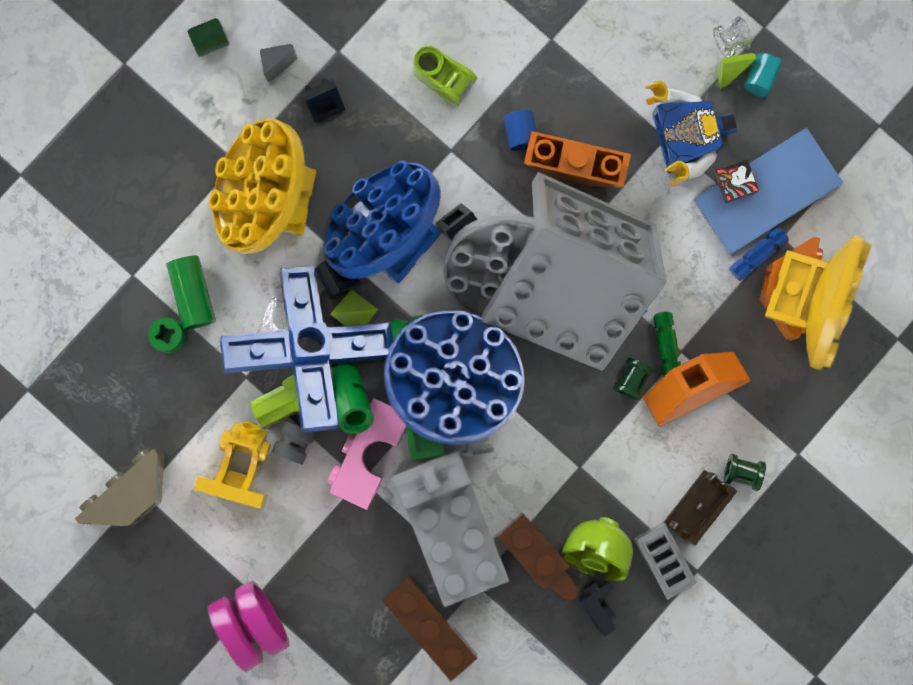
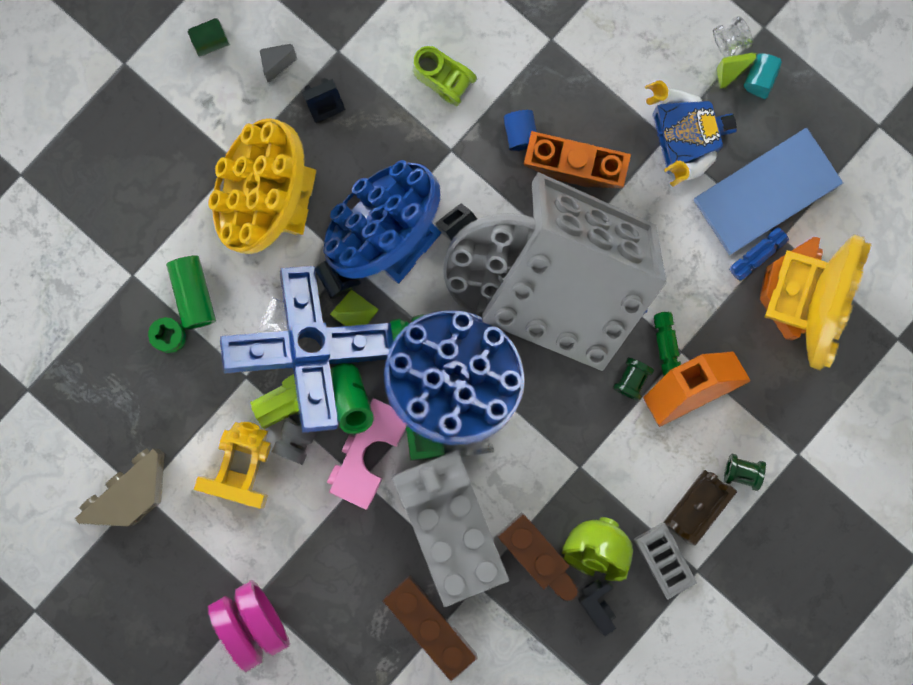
tile [714,159,759,204] -> none

